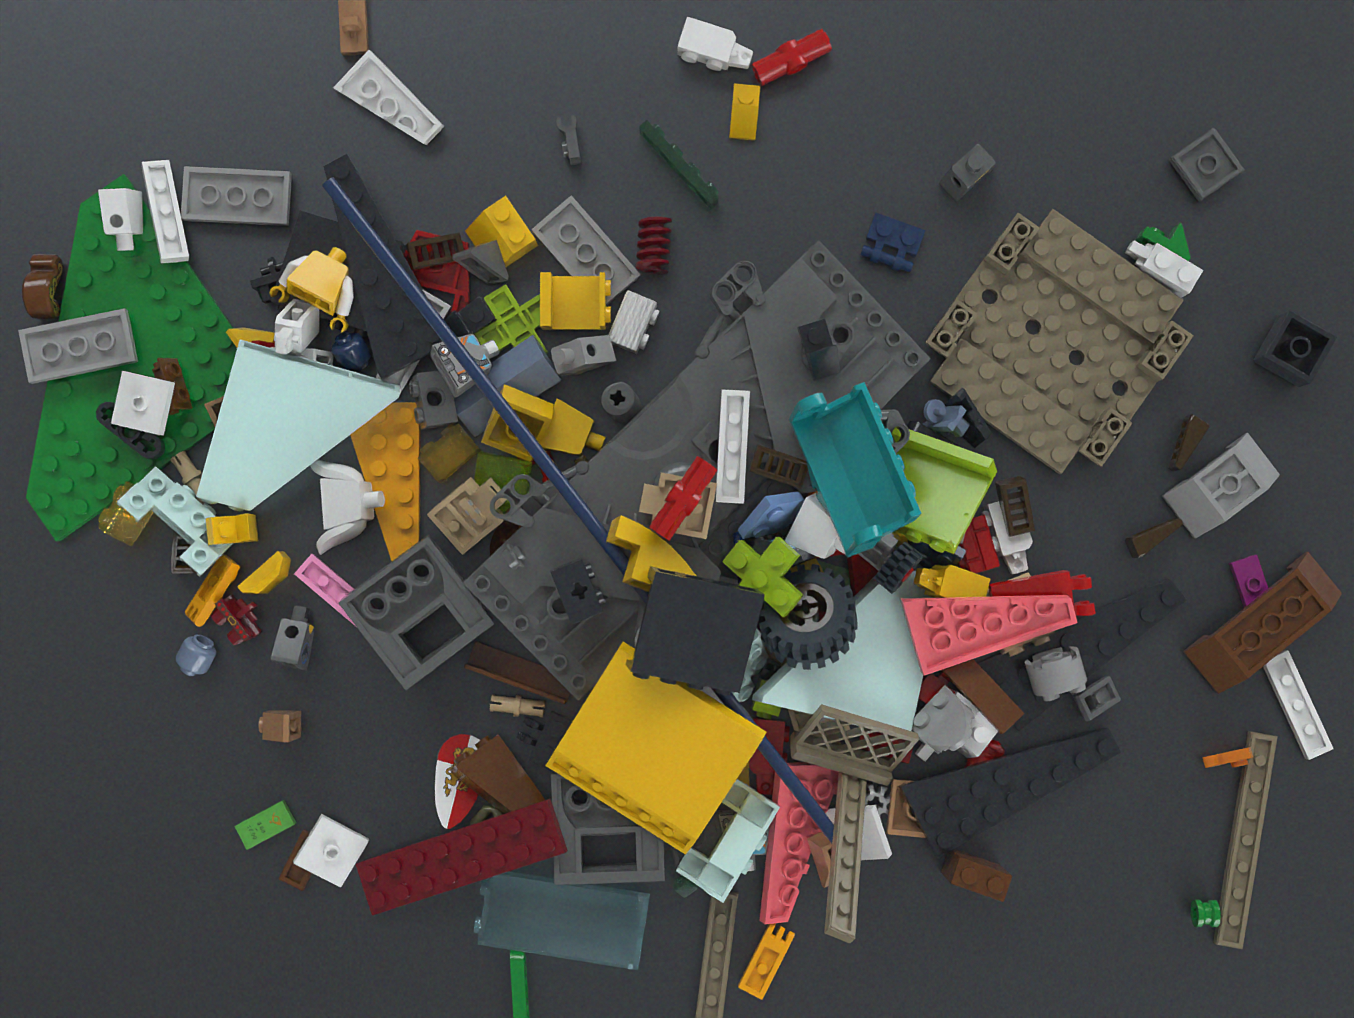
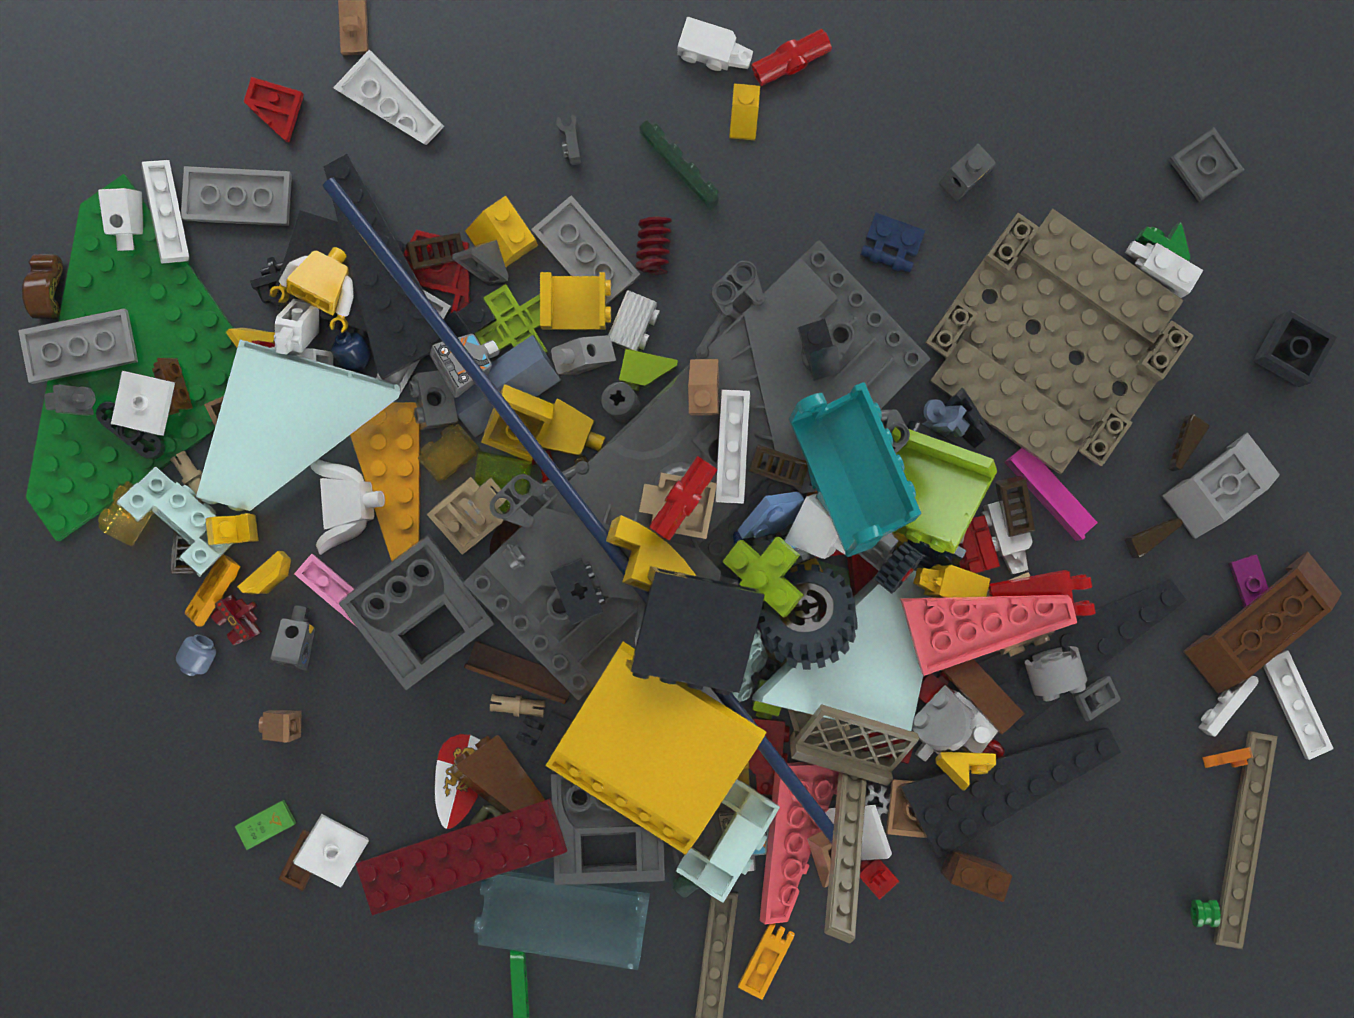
none -> dark grey hips [44,385,96,416]
none -> red wing [244,77,304,142]
none -> lime slope [619,349,678,392]
none -> medium nougat slope [688,359,719,416]
none -> red brick [860,859,900,900]
none -> yellow slope [936,752,996,791]
none -> dark pink panel [1004,447,1098,541]
none -> white hinge [1198,676,1259,737]

